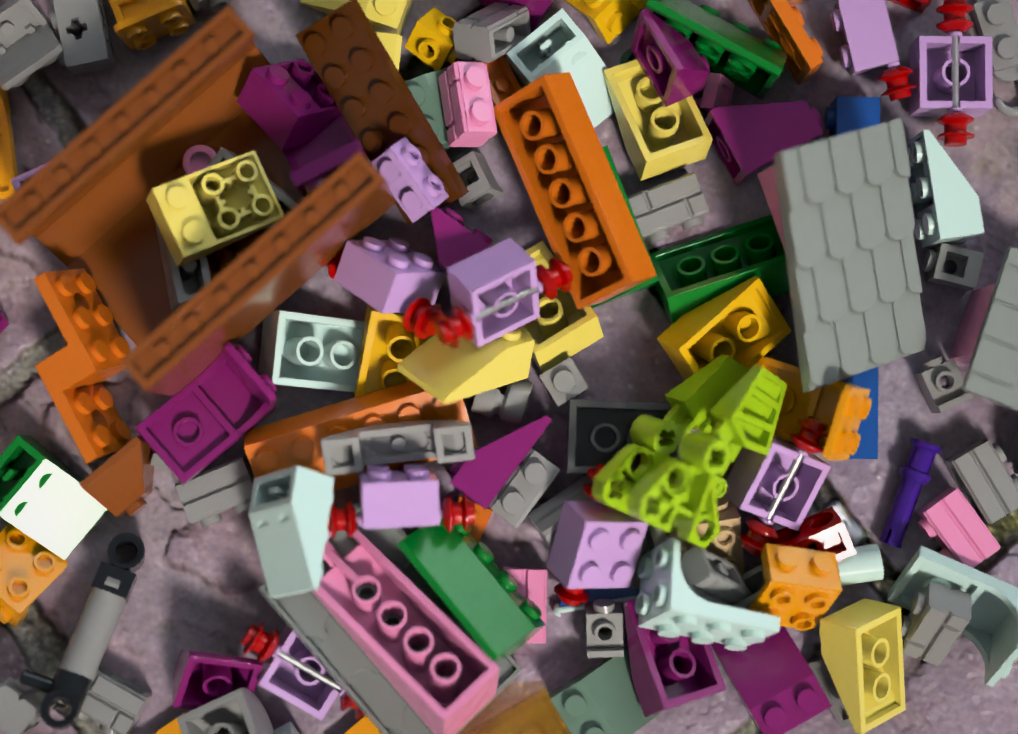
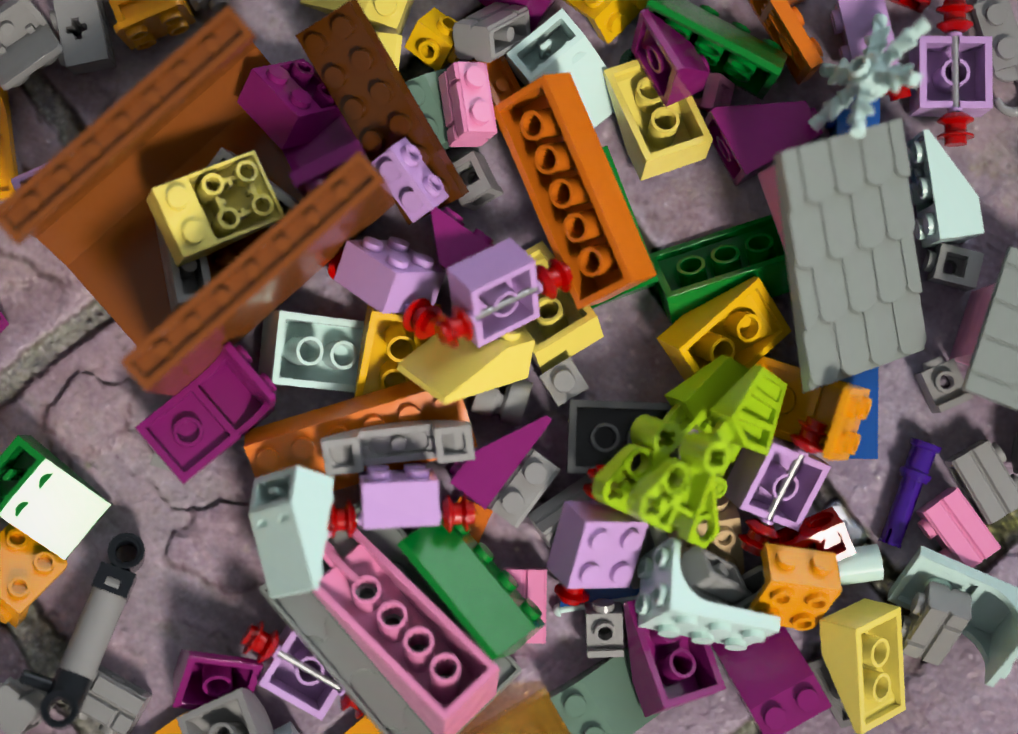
orange bracket [33,268,132,464] -> none
dark orange slope [79,436,154,517] -> none
light grey brick [175,456,255,528] -> none
bright pink tile [183,145,216,175] -> none
light grey brick [627,171,709,244] -> none
none -> light aqua piece [808,14,932,139]

